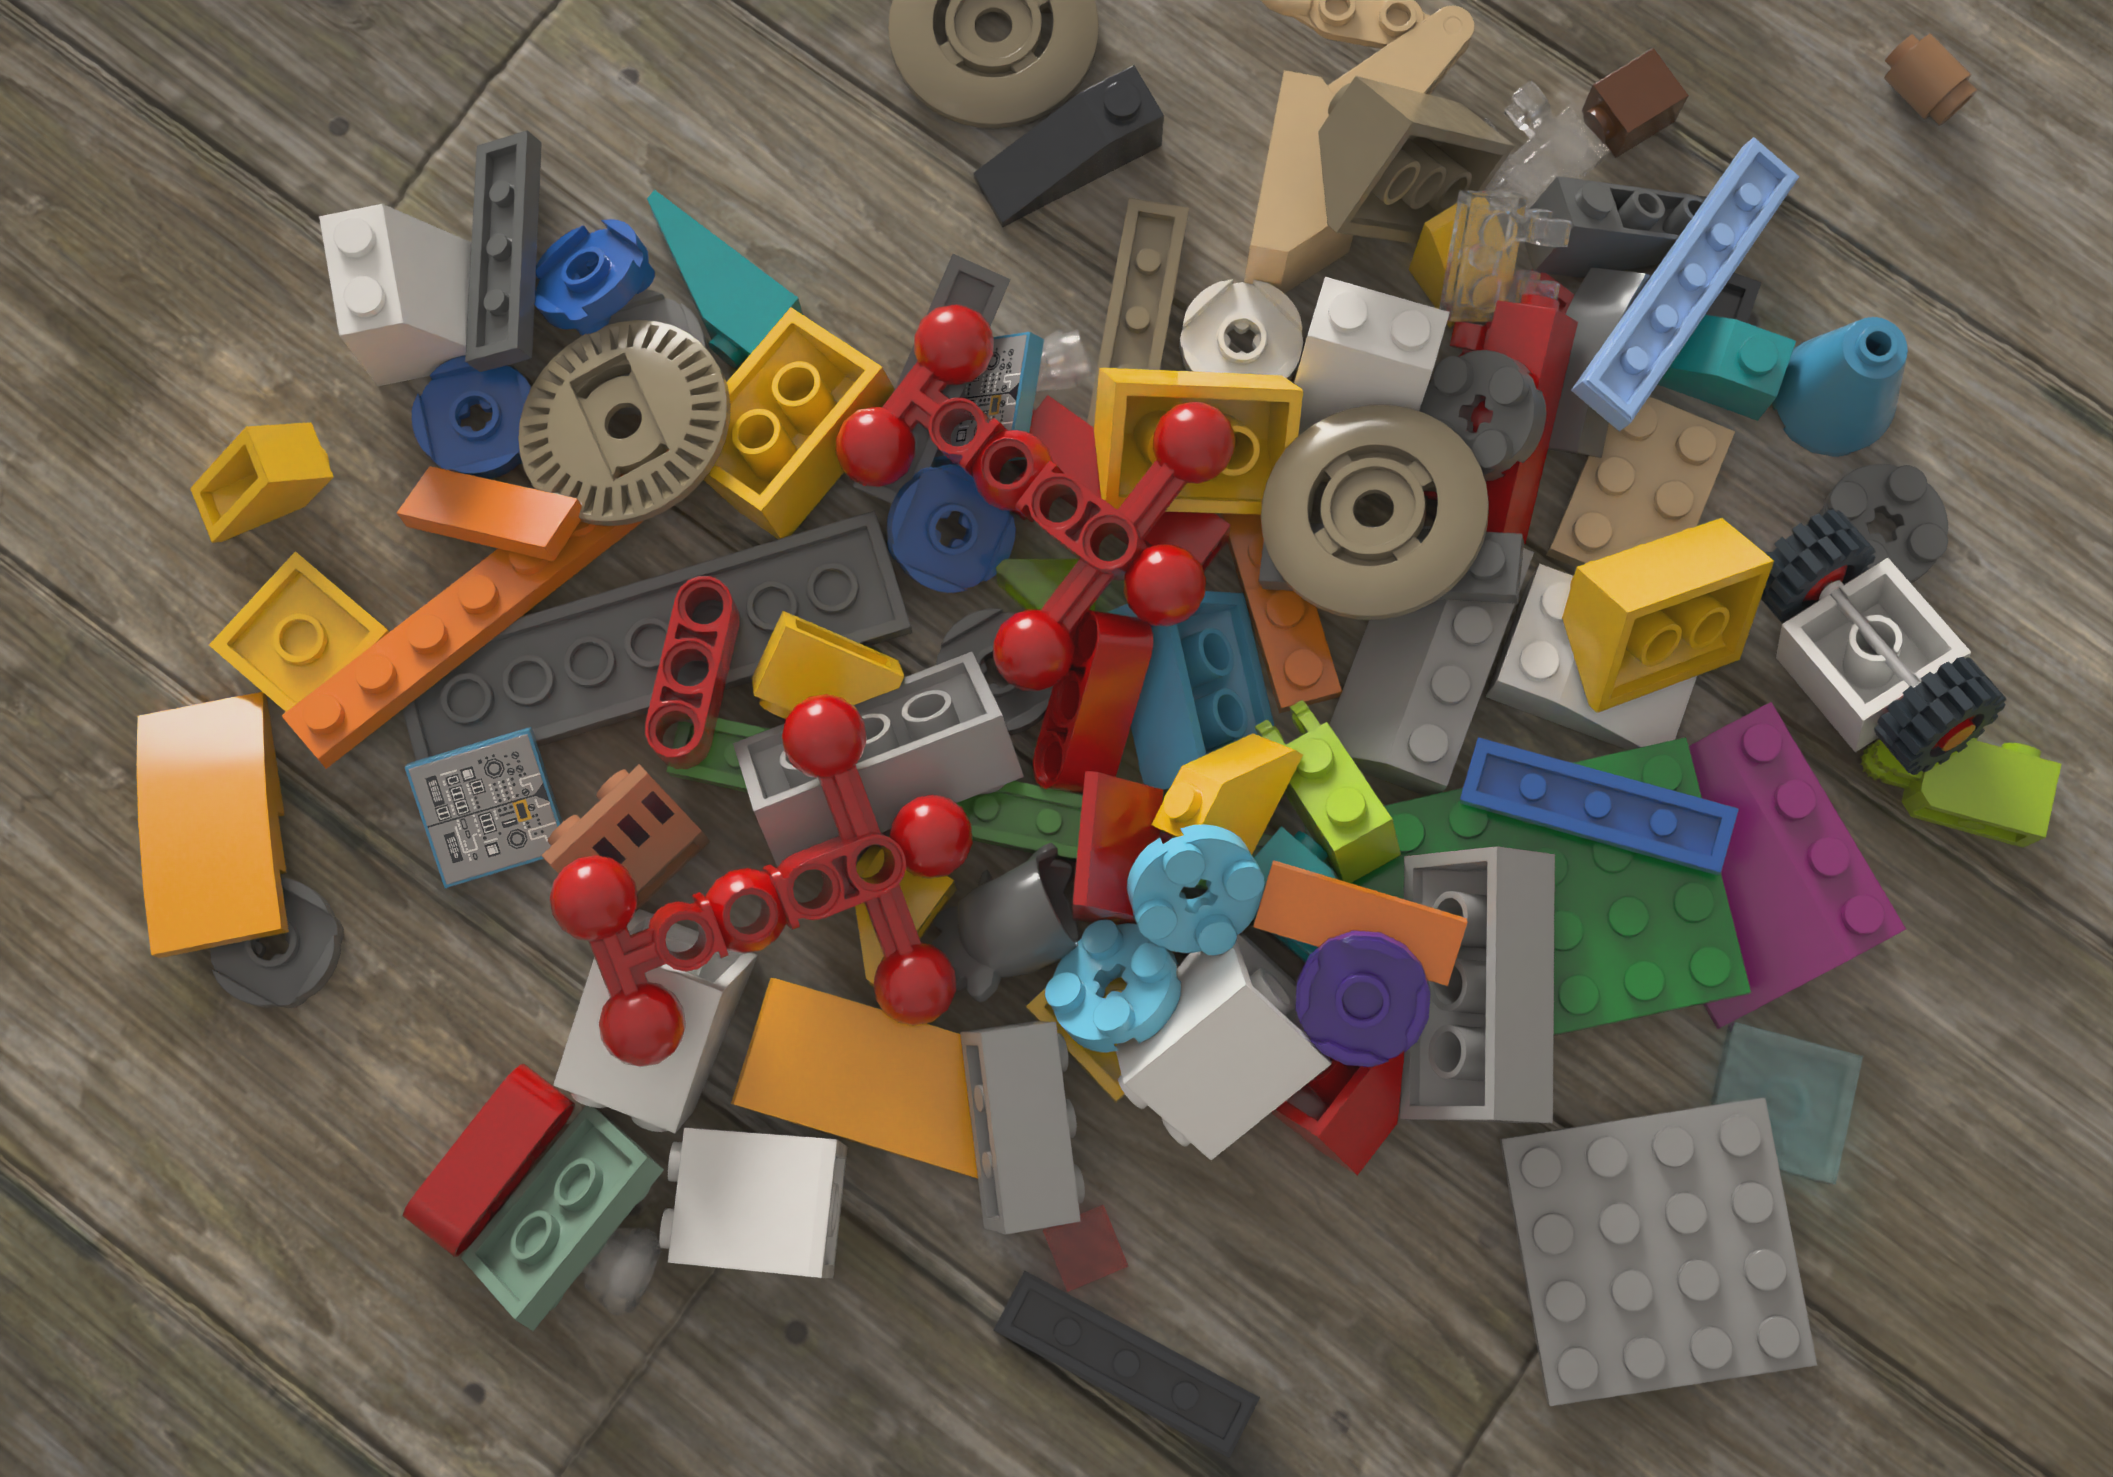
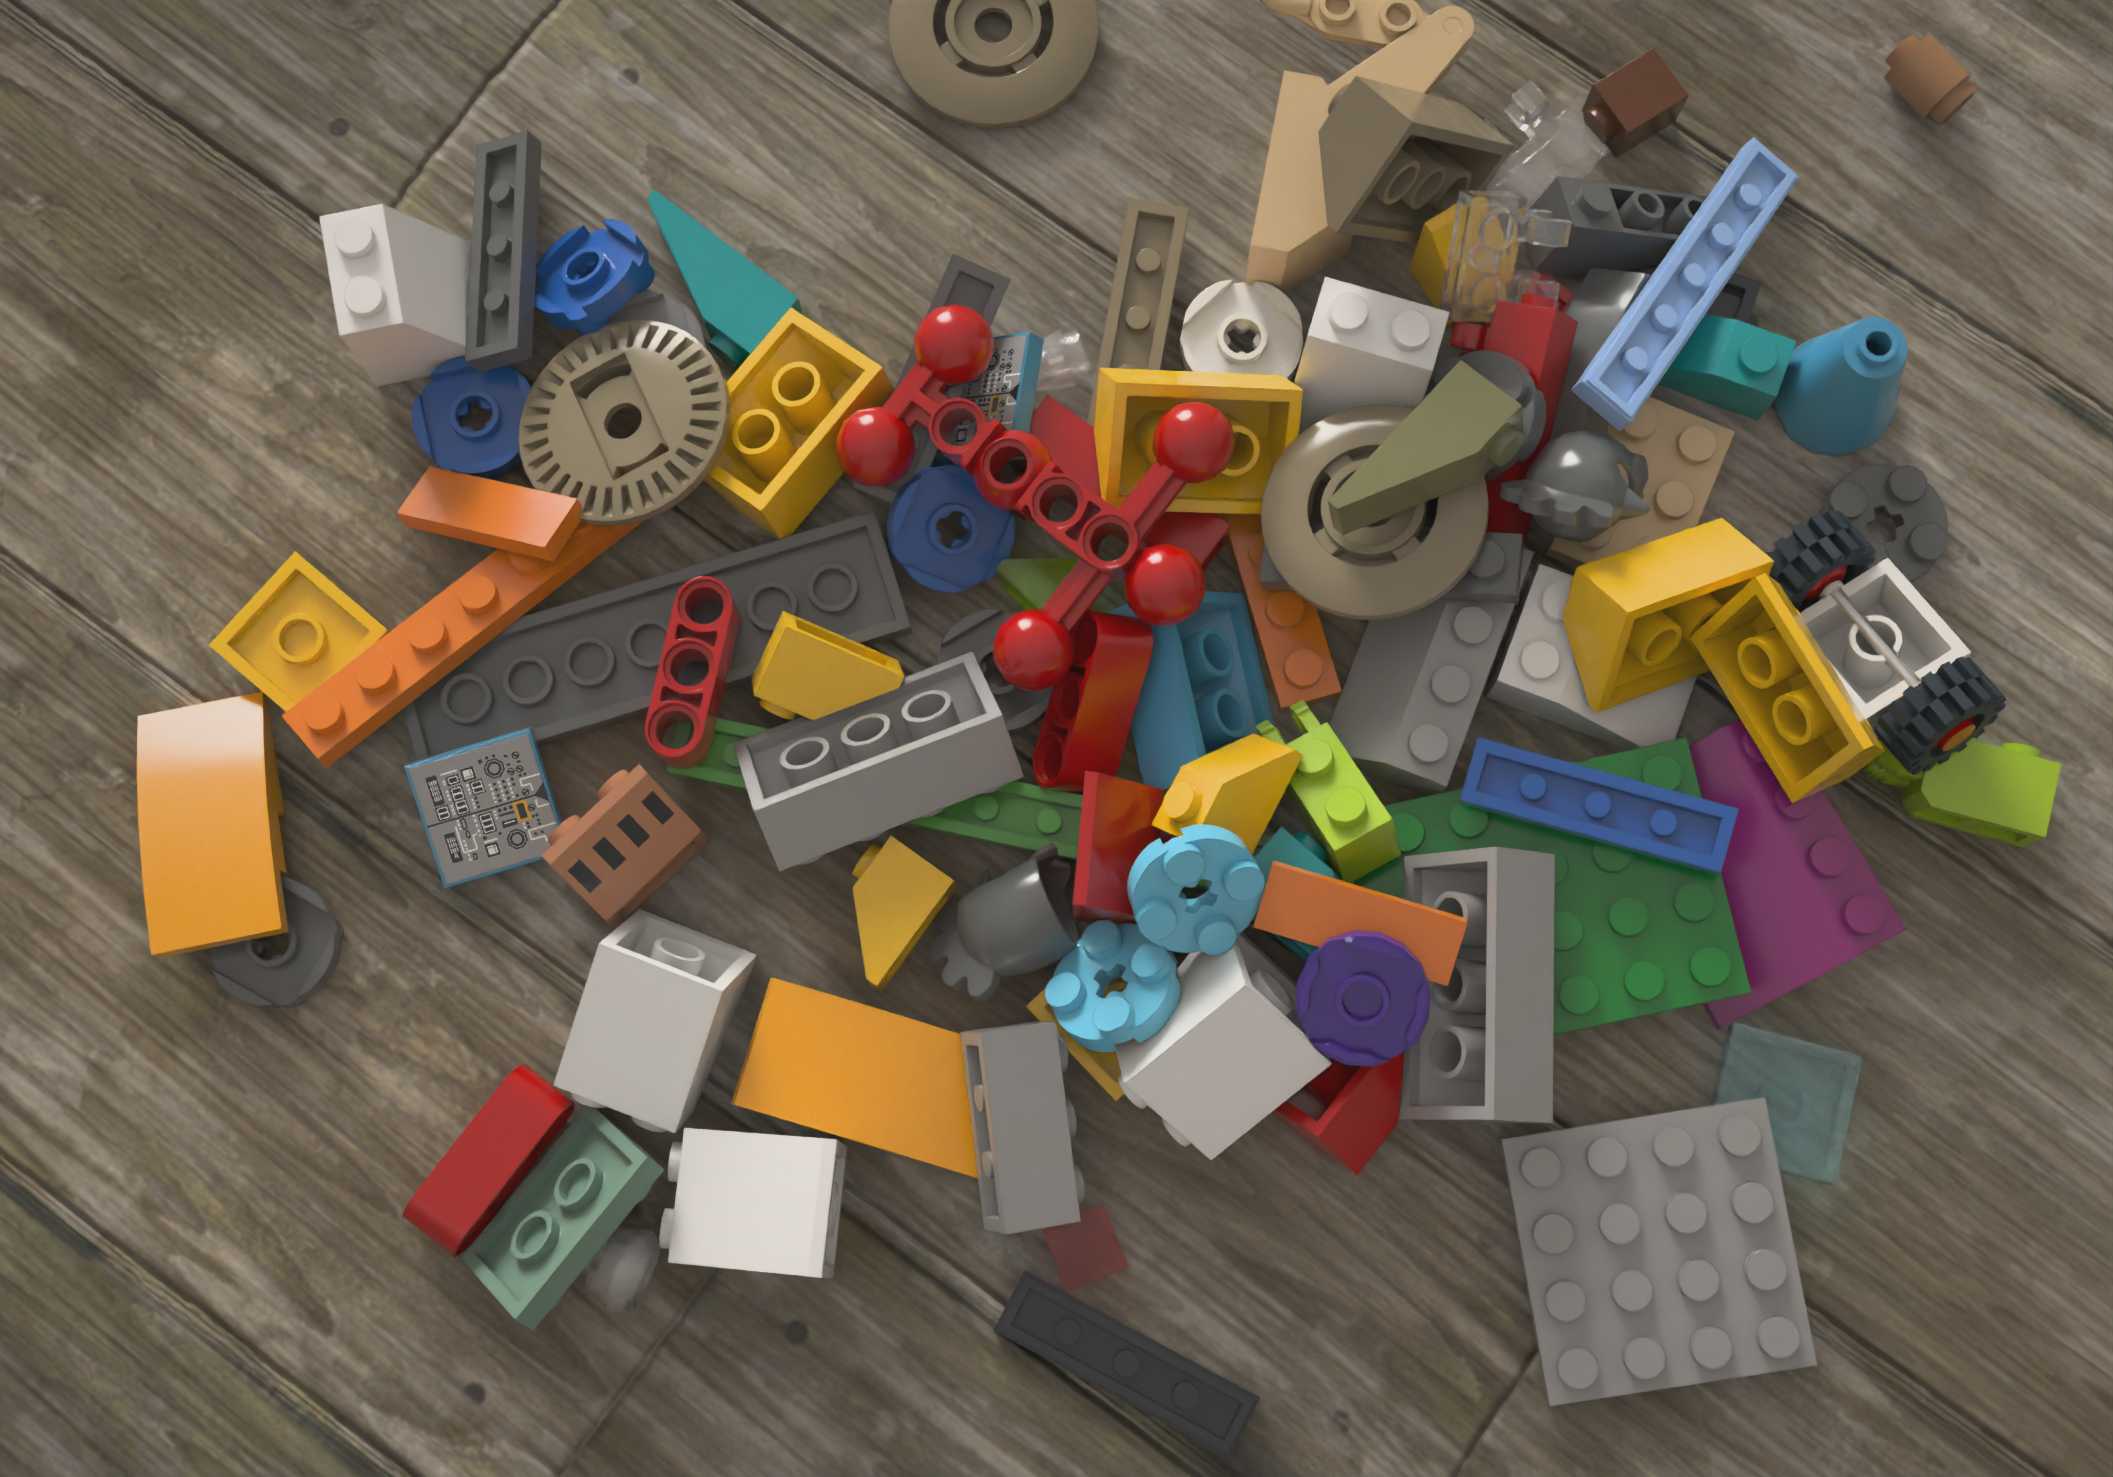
yellow slope [190,422,334,543] -> none
red piece [550,694,973,1067] -> none
black slope [973,65,1164,228] -> none
none -> olive slope [1328,360,1524,535]
none -> dark grey piece [1499,430,1650,542]
none -> yellow slope [1690,573,1885,804]

